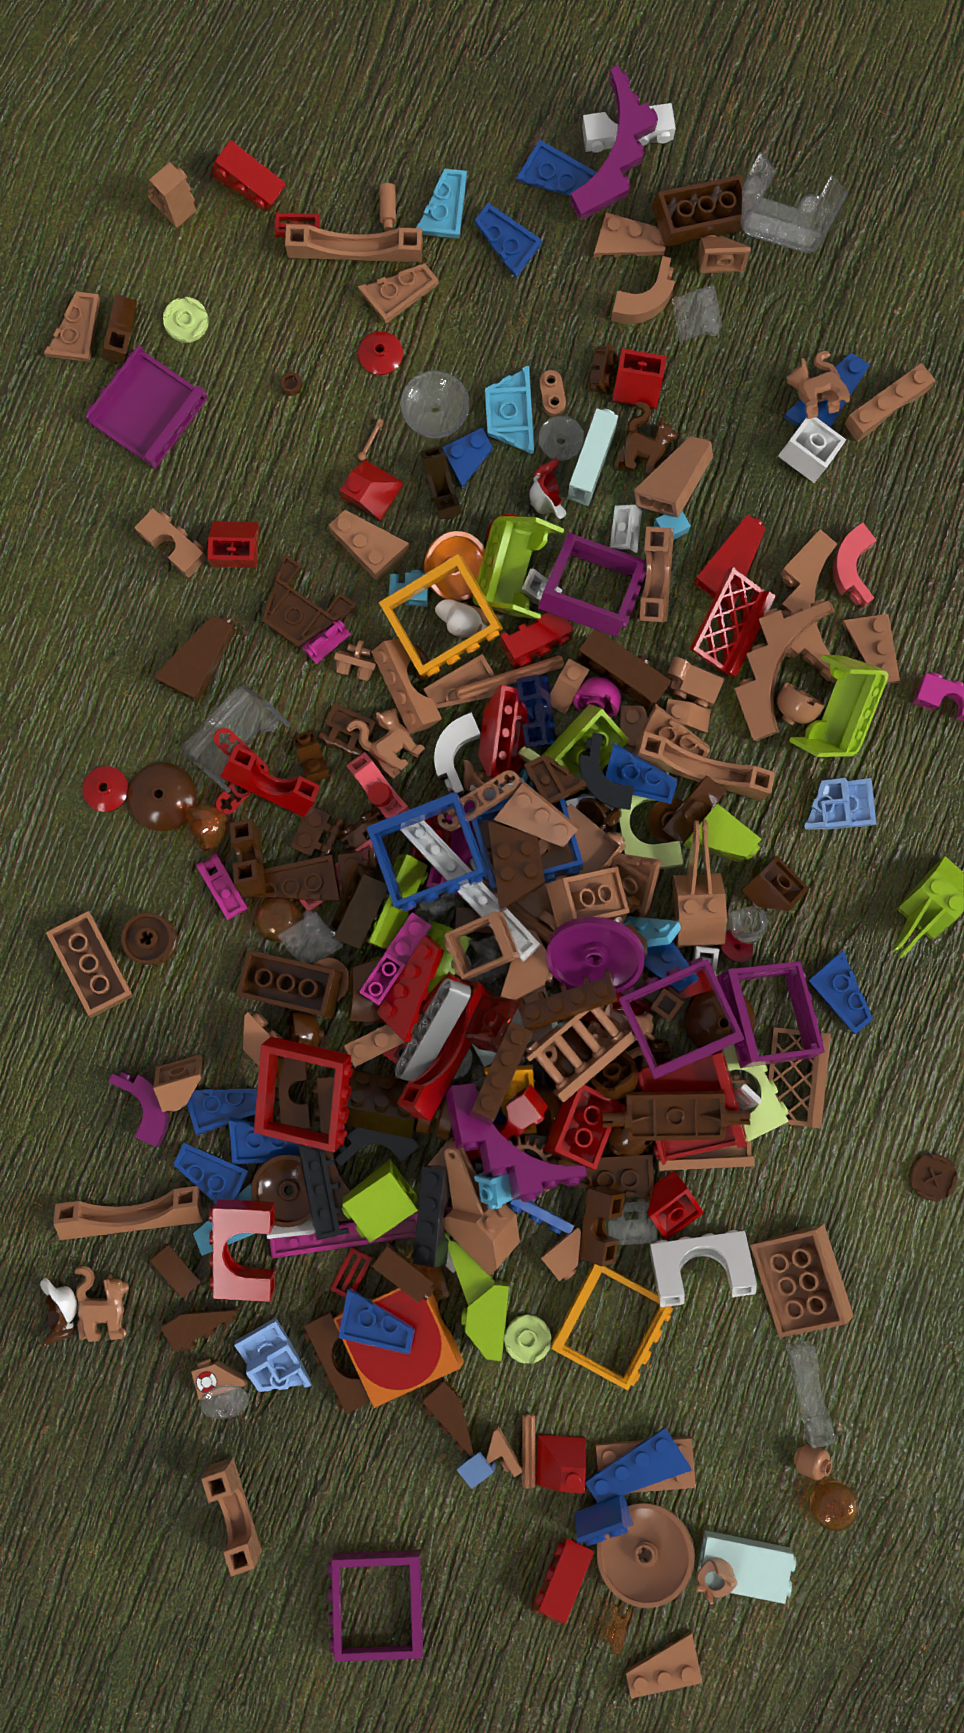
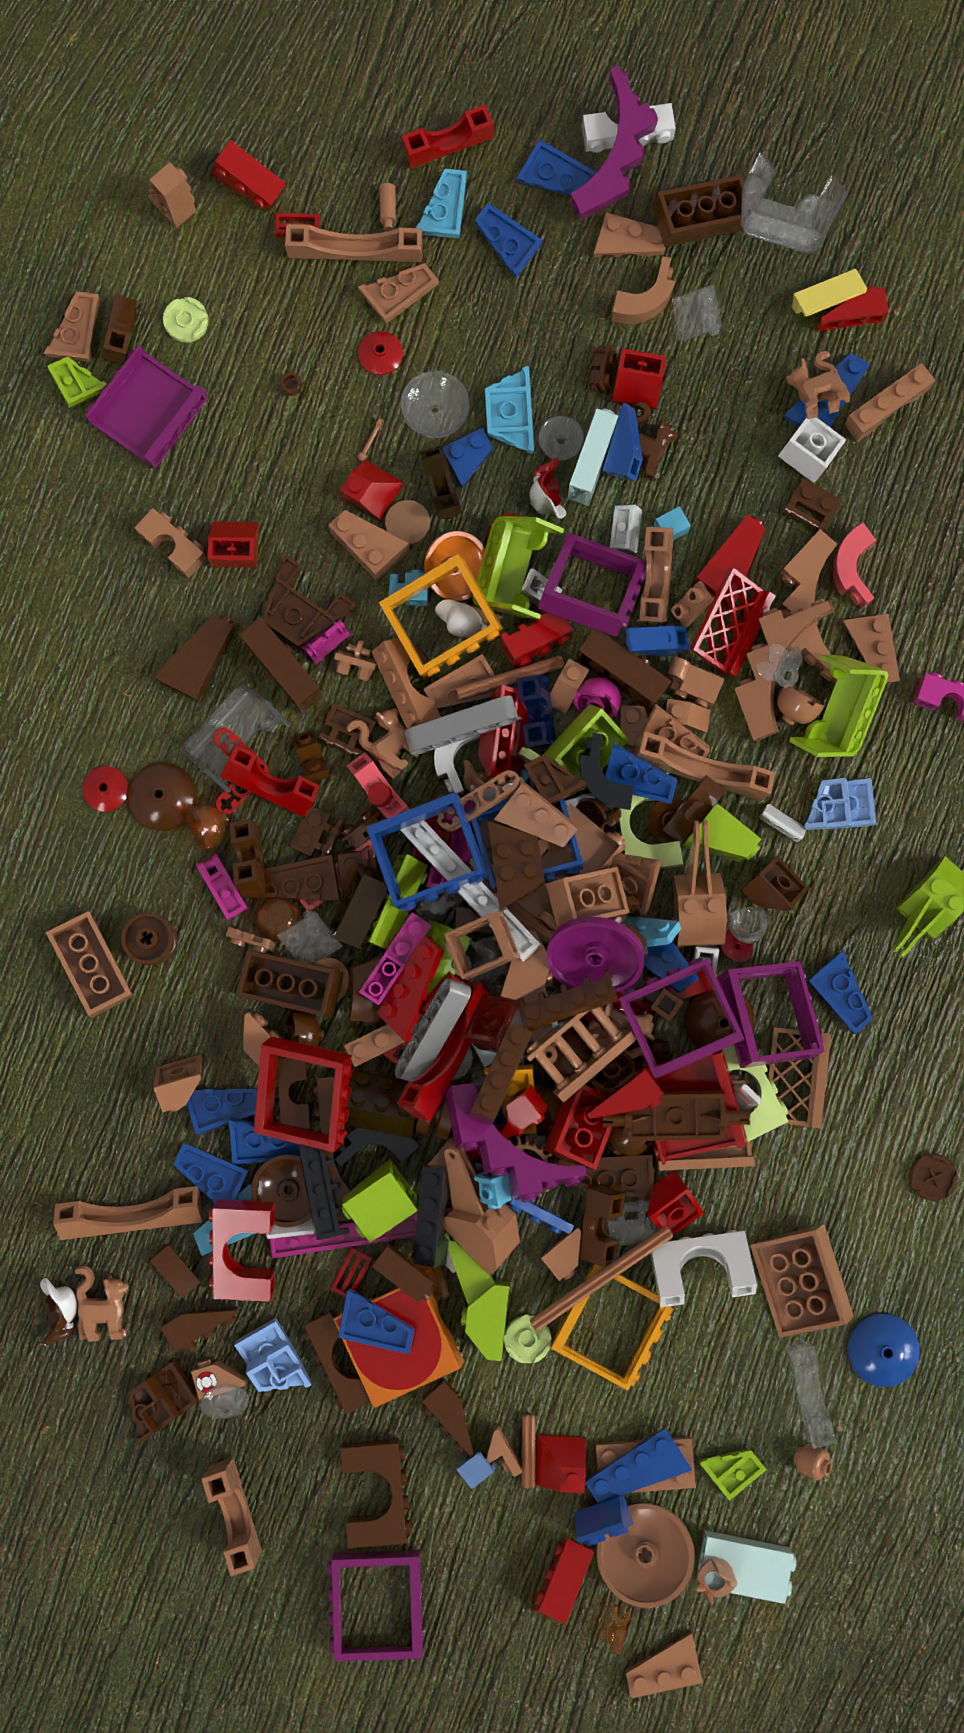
magenta arch [108,1071,169,1147] -> none
nougat plate [539,370,566,417] -> none
nougat slope [634,436,713,518] -> none
nougat slope [698,235,751,273] -> none
clear orange cylinder [809,1479,859,1532] -> none
none -> lime wing [47,357,107,408]
none -> reddish brown slope [128,1359,202,1445]
none -> nougat wing [226,927,276,954]
none -> reddish brown brick [239,617,324,714]
none -> reddish brown arch [340,1438,411,1548]
none -> medium nougat tile [385,500,431,546]
none -> red arch [402,104,494,169]
none -> light grey beam [404,696,519,755]
none -> nougat axle [530,1226,673,1331]
none -> red slope [587,1070,664,1119]
none -> blue slope [603,403,643,481]
none -> blue slope [625,626,690,657]
none -> nougat hips [671,581,714,627]
none -> lime wing [699,1448,767,1501]
none -> clear plate [756,643,802,687]
none -> white slope [759,804,806,842]
none -> reddish brown plate [783,478,843,532]
none -> light yellow panel [792,269,867,316]
none -> red slope [817,286,889,331]
none -> blue dish [847,1313,920,1387]

